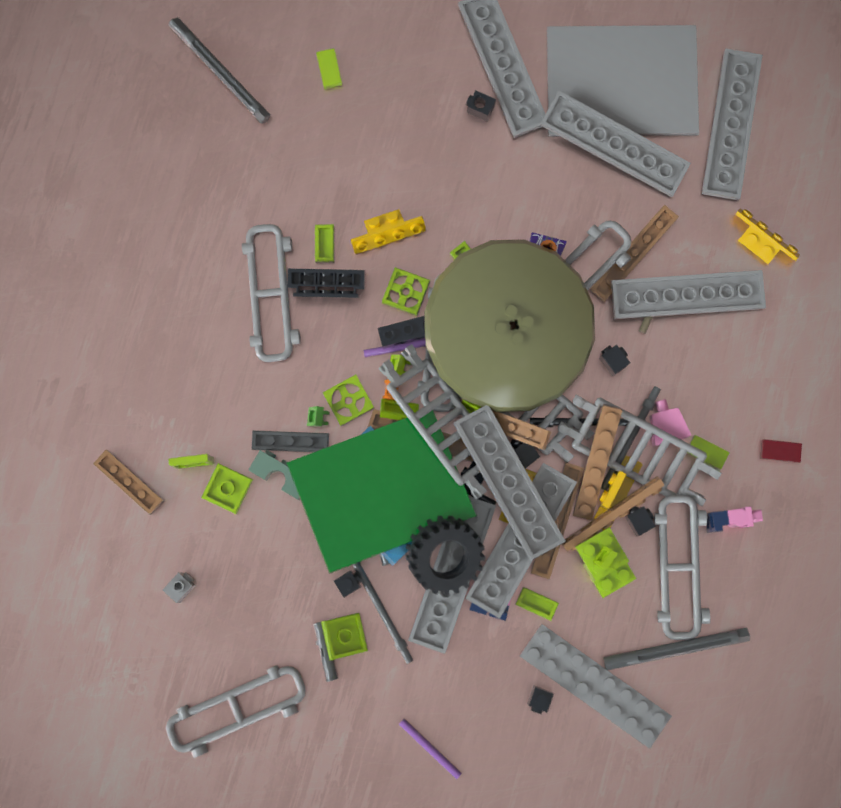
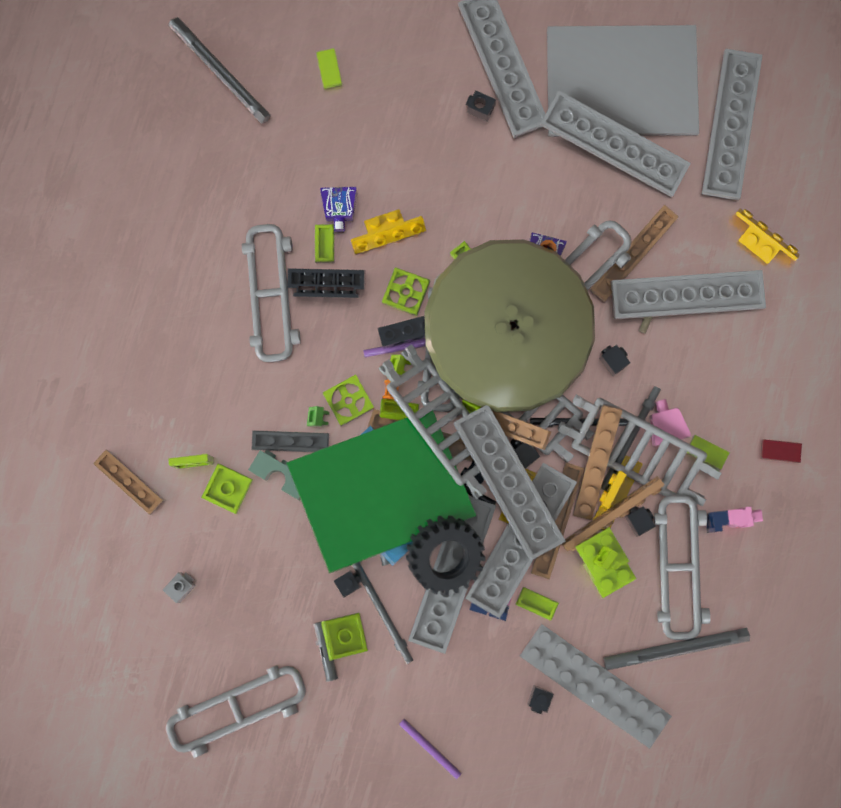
none -> dark purple torso [320,187,357,232]

